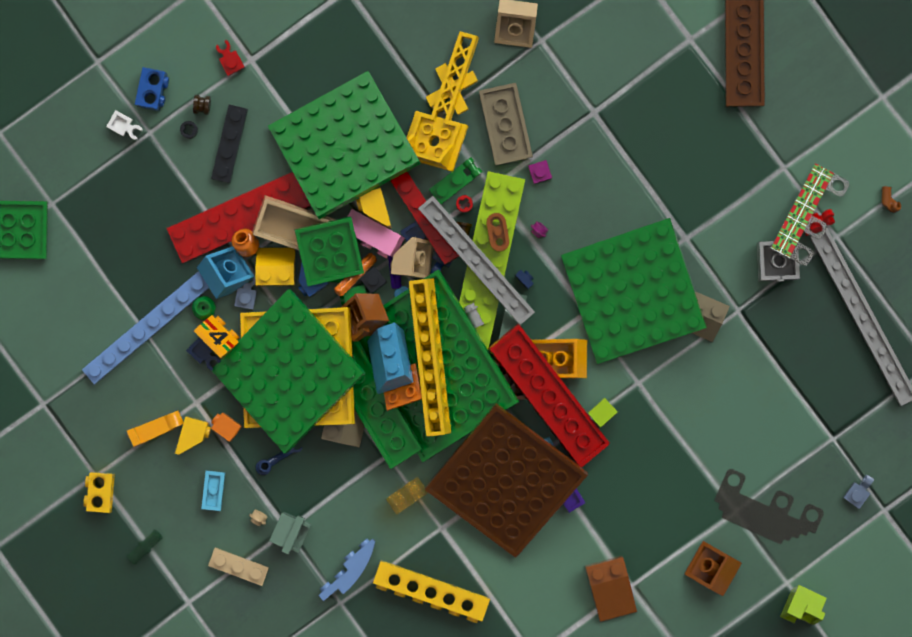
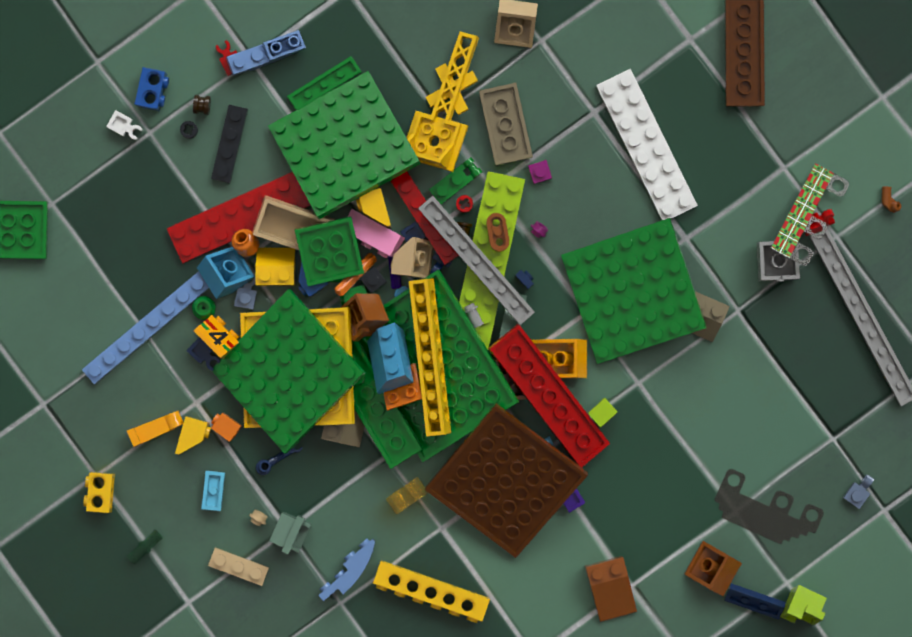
none -> medium blue slope [226,30,306,76]
none -> green tile [287,56,362,111]
none -> white plate [596,69,698,221]
none -> dark blue plate [724,583,786,620]

